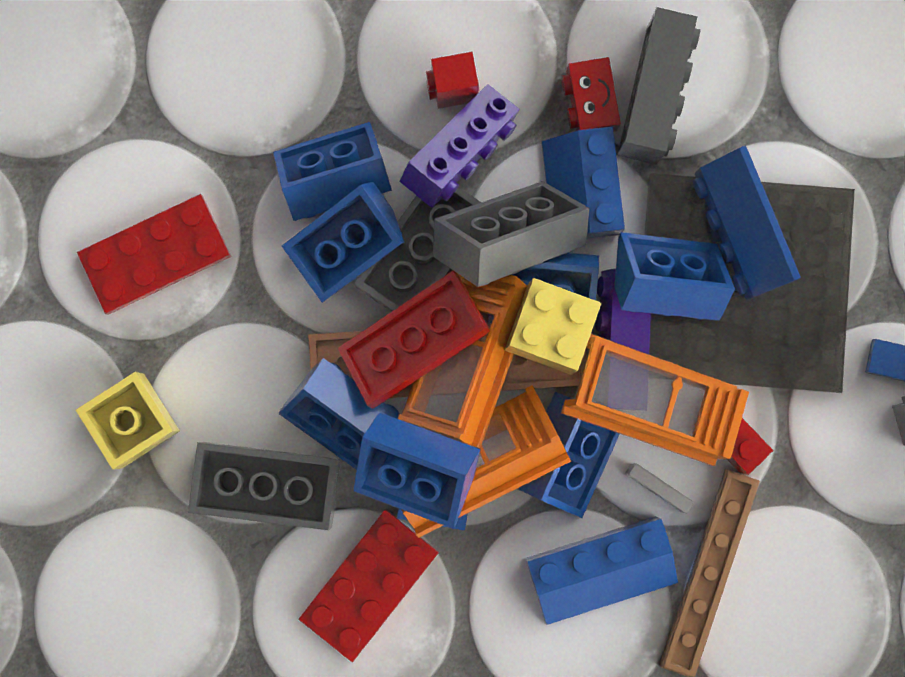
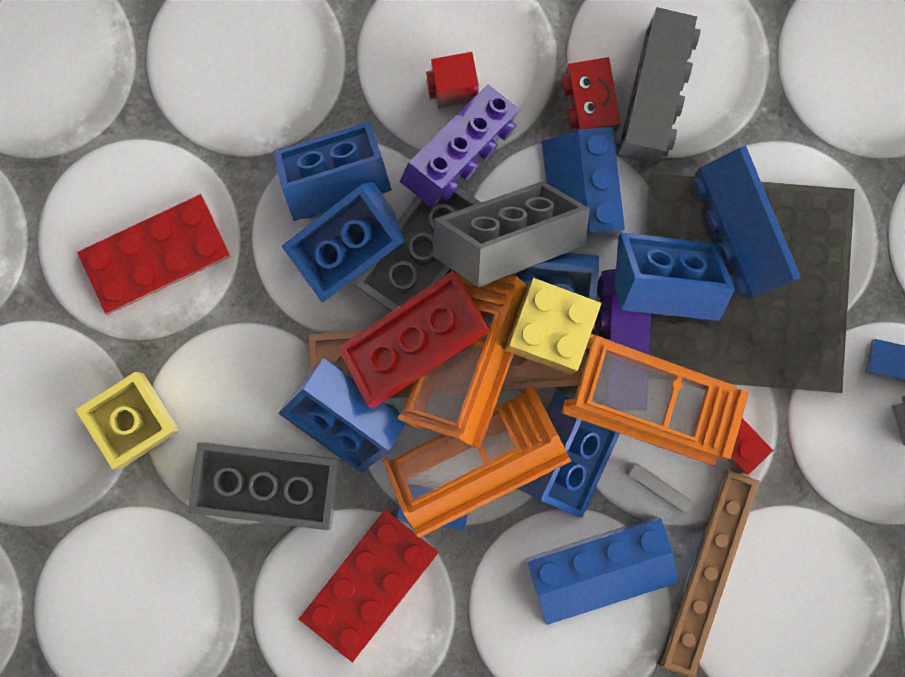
blue slope [353,412,480,529] -> none

